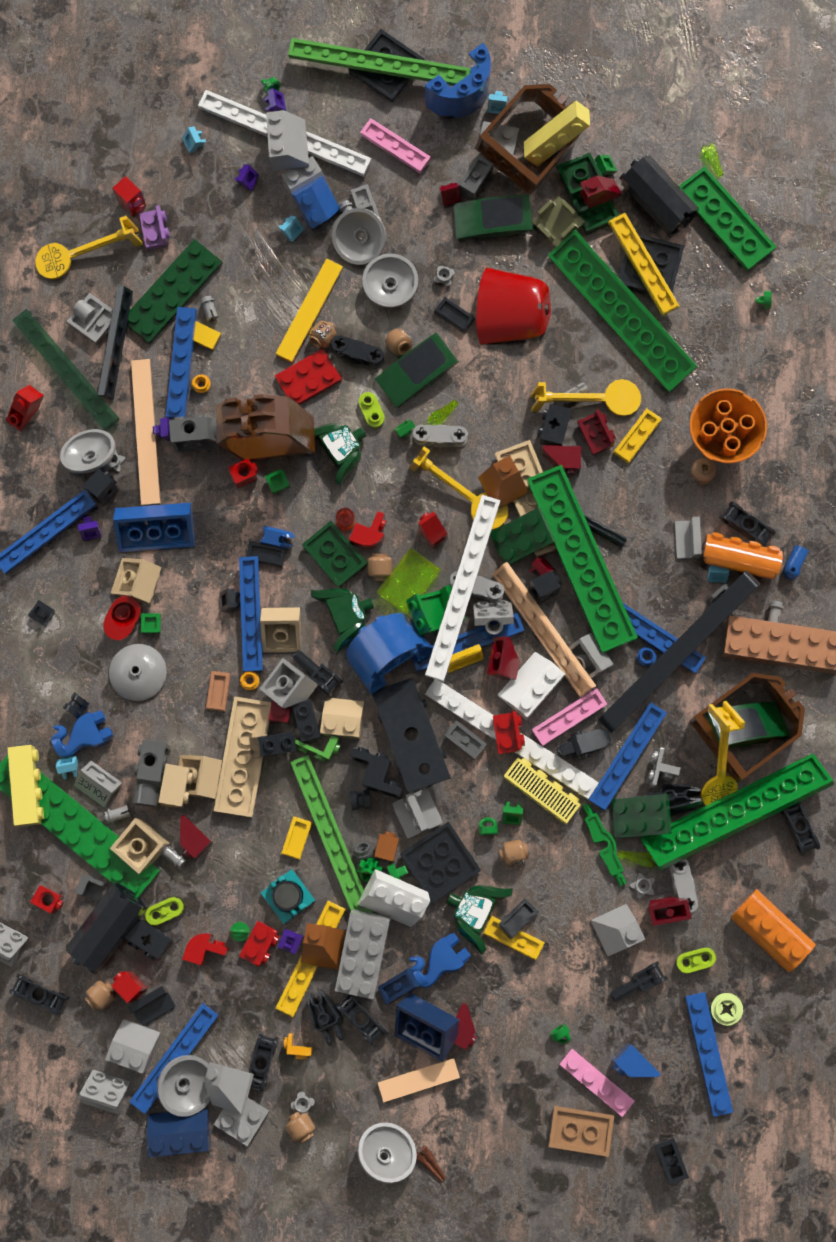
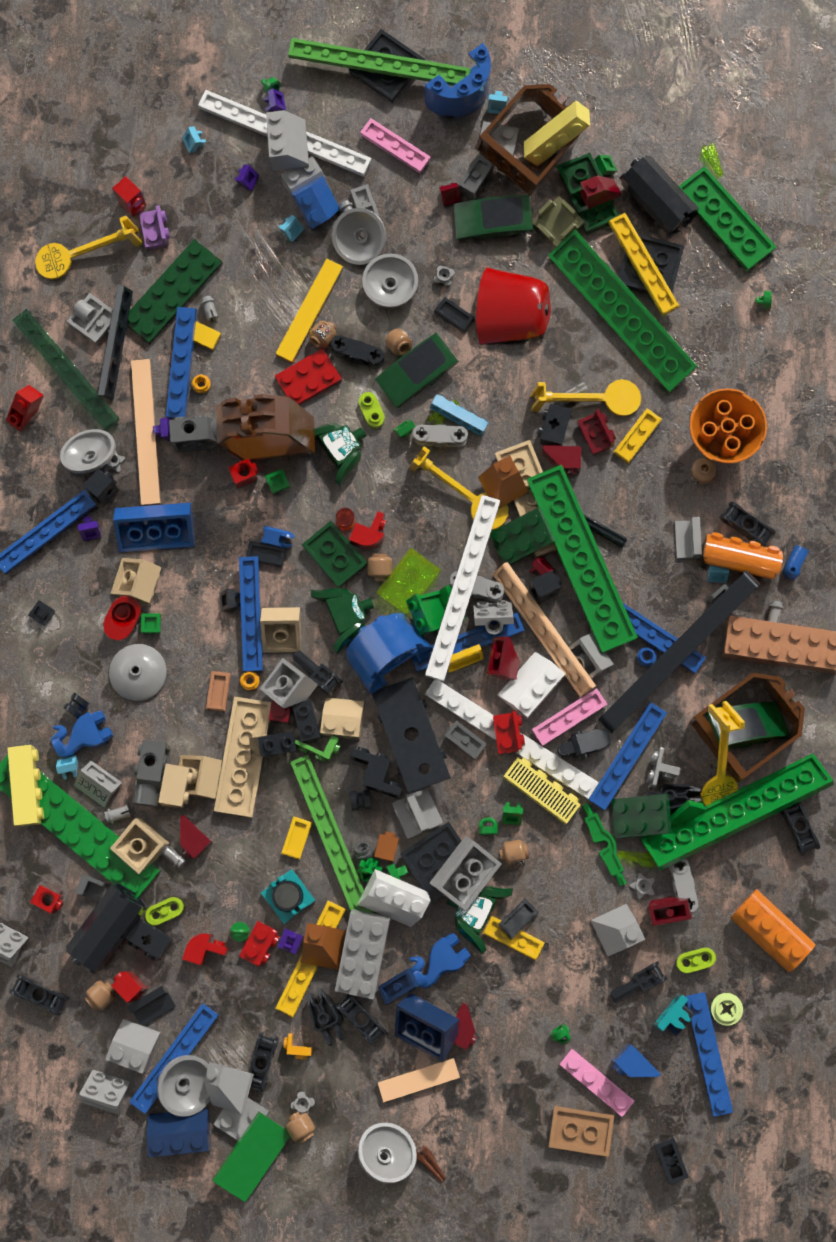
red slope [418,511,447,549] -> none
none -> green tile [212,1111,290,1202]
none -> piece [430,394,488,436]
none -> light grey slope [430,836,502,911]
none -> teal piece [654,995,694,1036]
none -> green tile [670,800,705,825]

